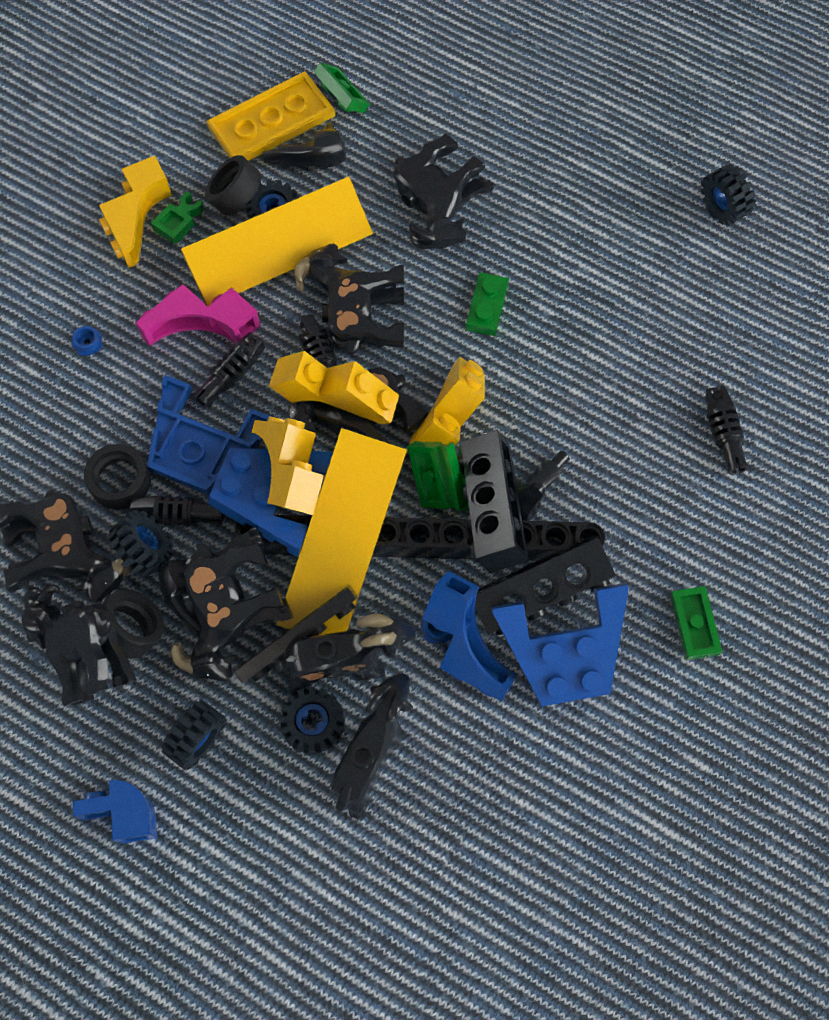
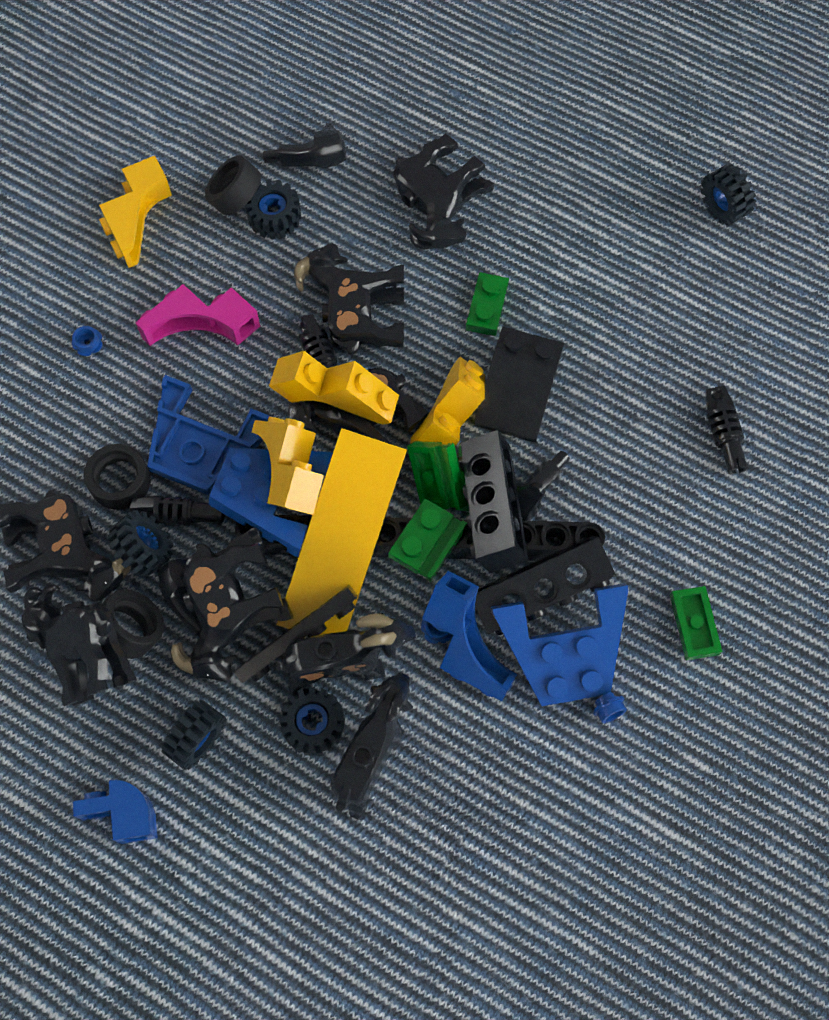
green plate [151,192,204,245] -> none
yellow tile [180,177,373,306] -> none
black hinge [192,332,265,409] -> none
yellow tile [206,71,336,161] -> none
green plate [314,62,370,113] -> none
none -> green plate [388,499,467,582]
none -> black slope [474,326,564,443]
none -> blue plate [593,692,627,724]

